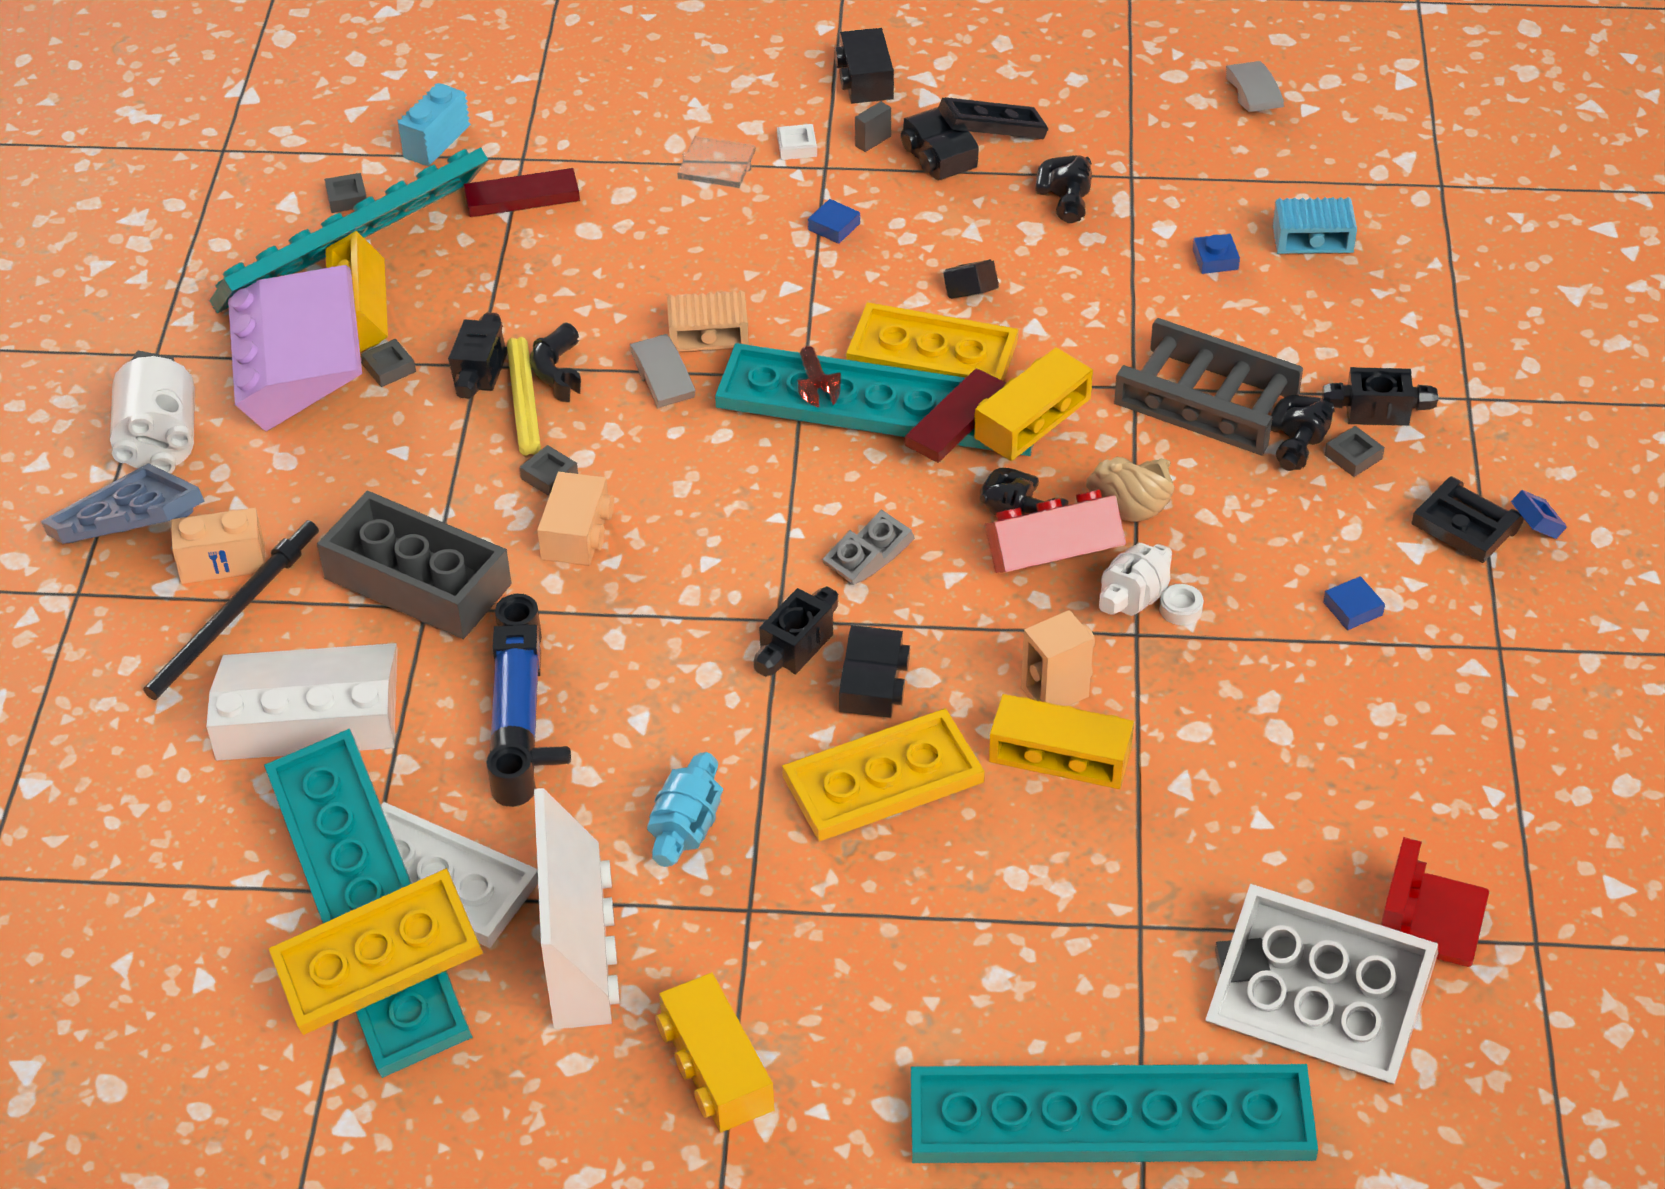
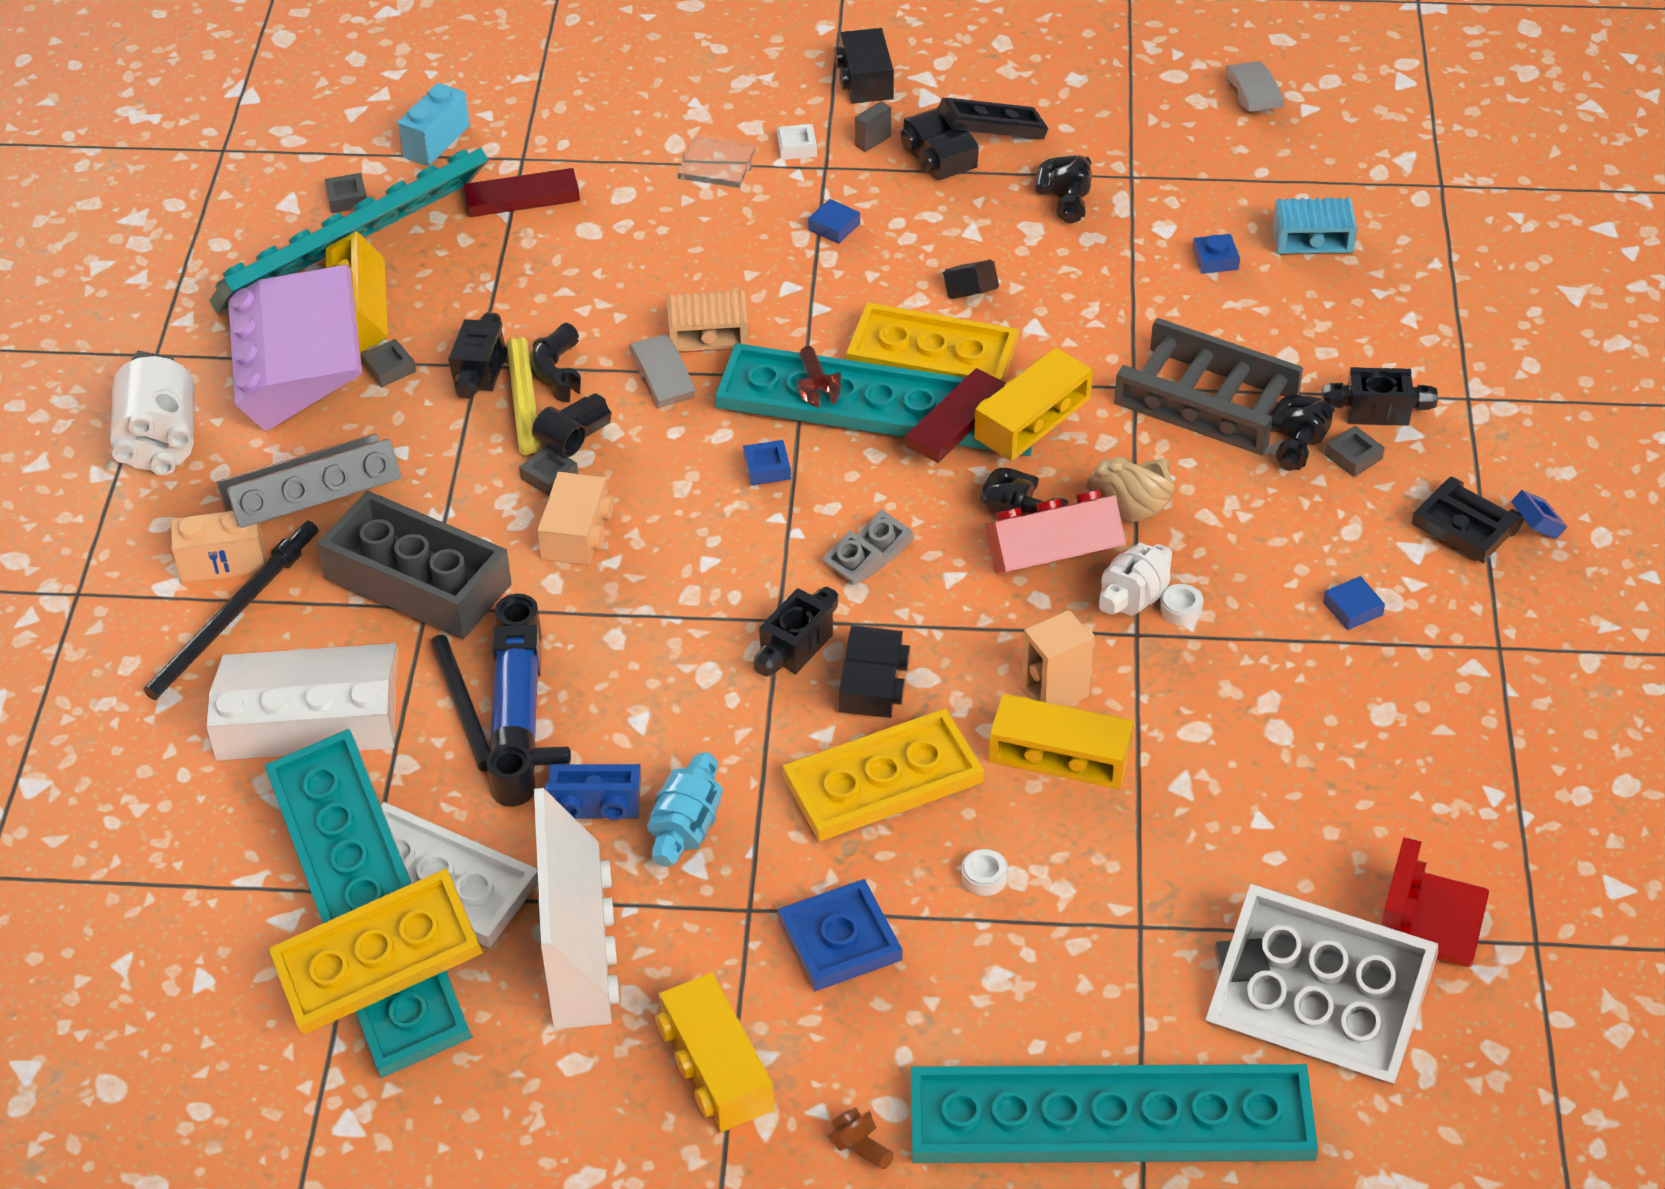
sand blue plate [41,463,205,544] -> none
none -> fence [216,433,401,528]
none -> black bar [431,635,490,772]
none -> black piece [532,393,612,458]
none -> blue bracket [544,764,641,820]
none -> blue plate [743,440,791,485]
none -> blue plate [778,879,902,992]
none -> dark orange plate [827,1107,894,1169]
none -> white tile [961,849,1008,896]

